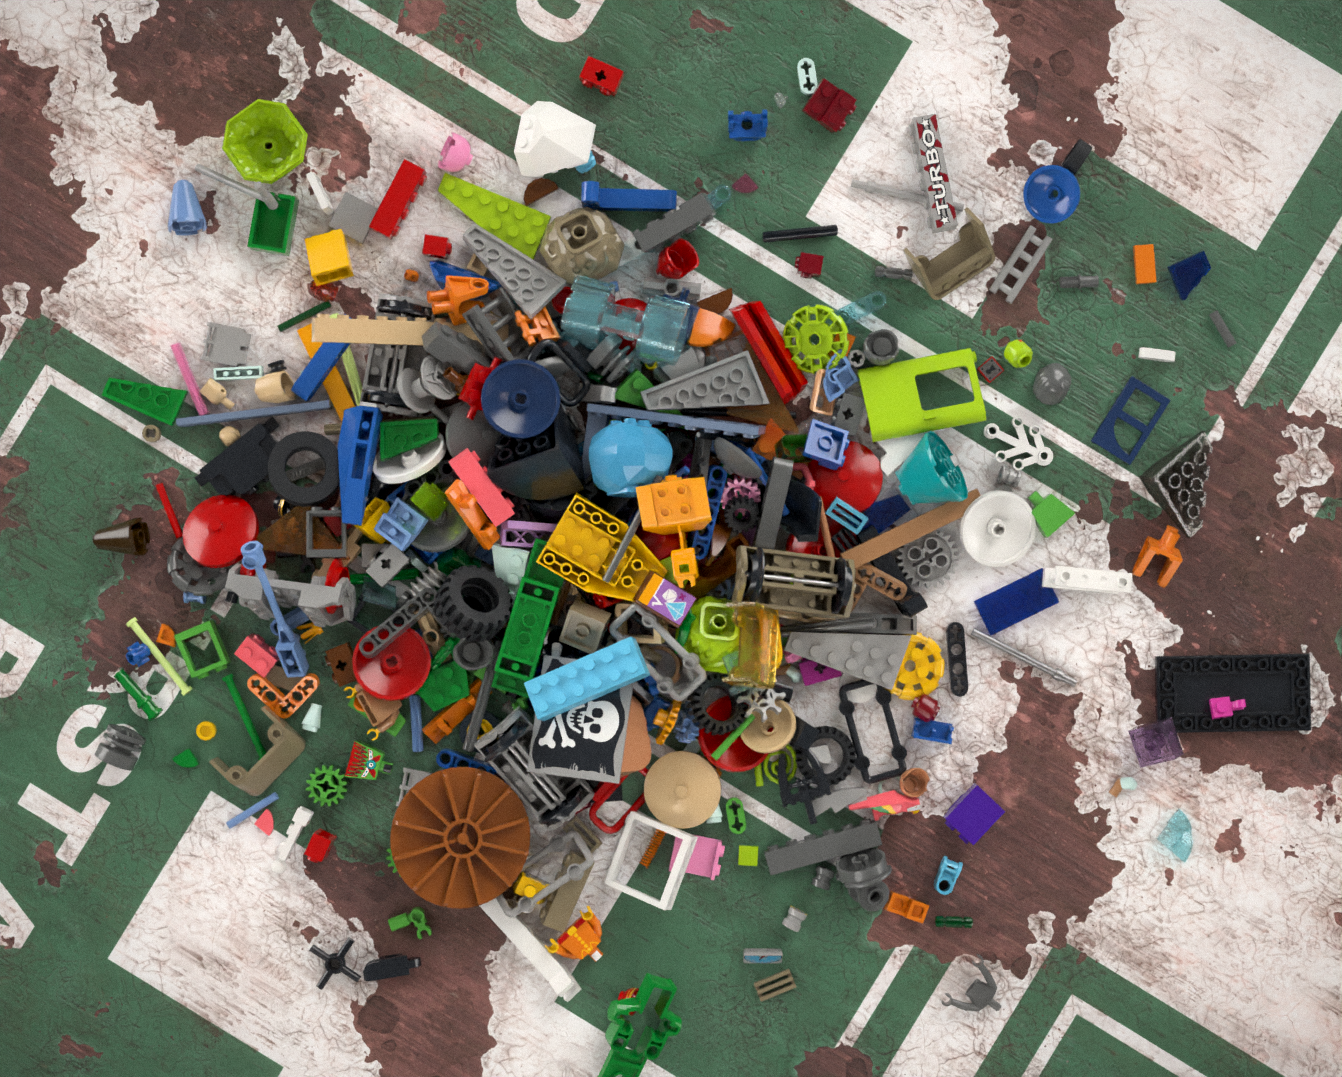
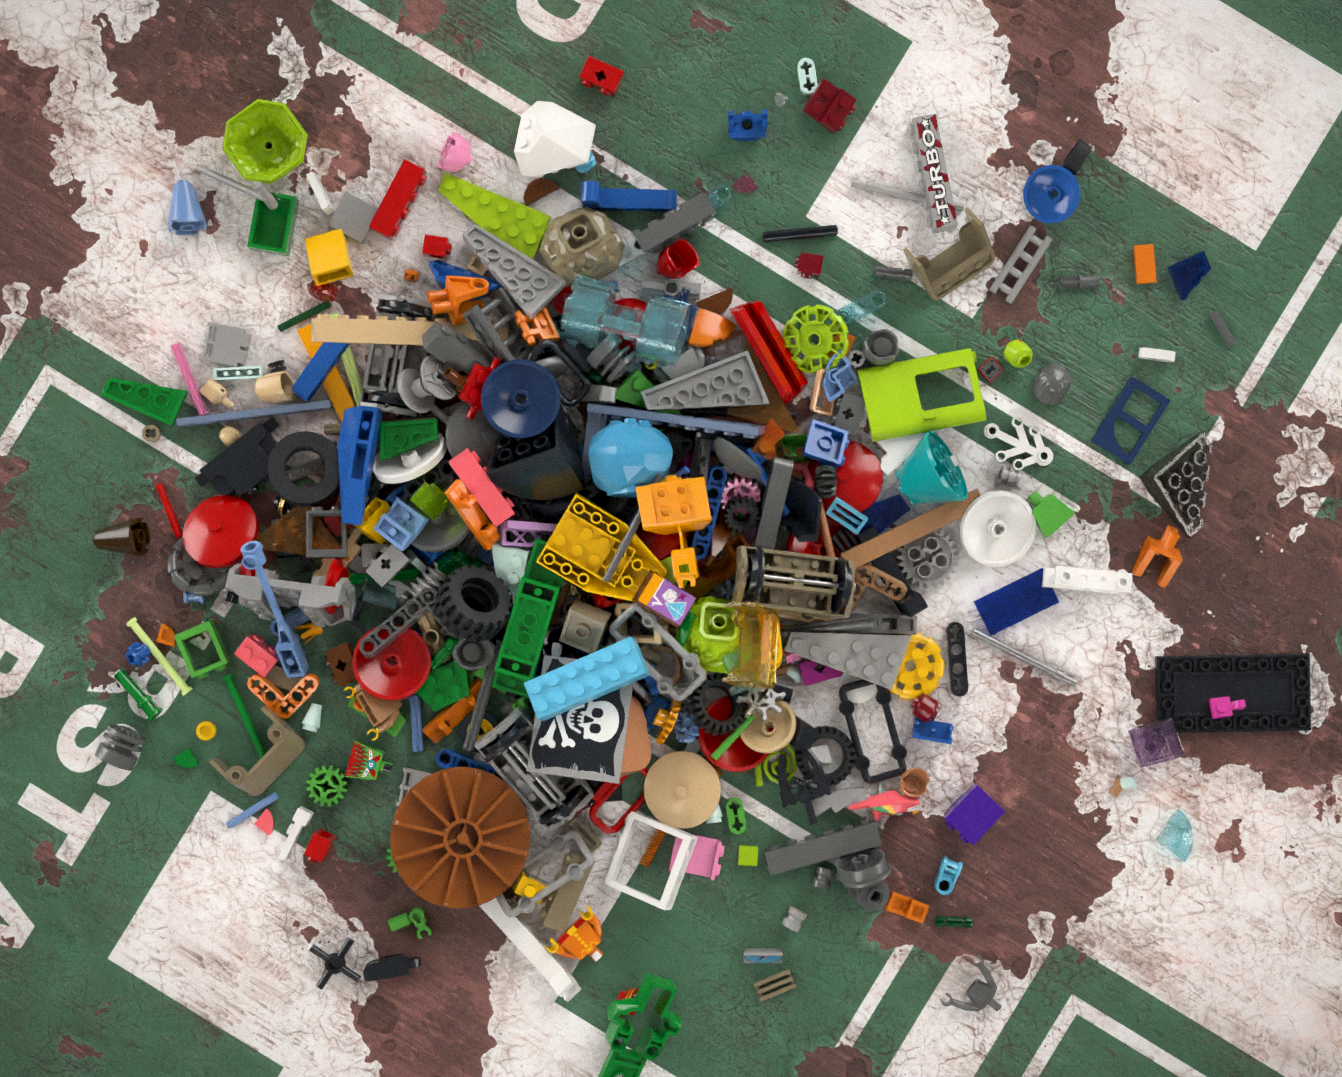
none -> pearl dark grey gear [814,465,837,498]

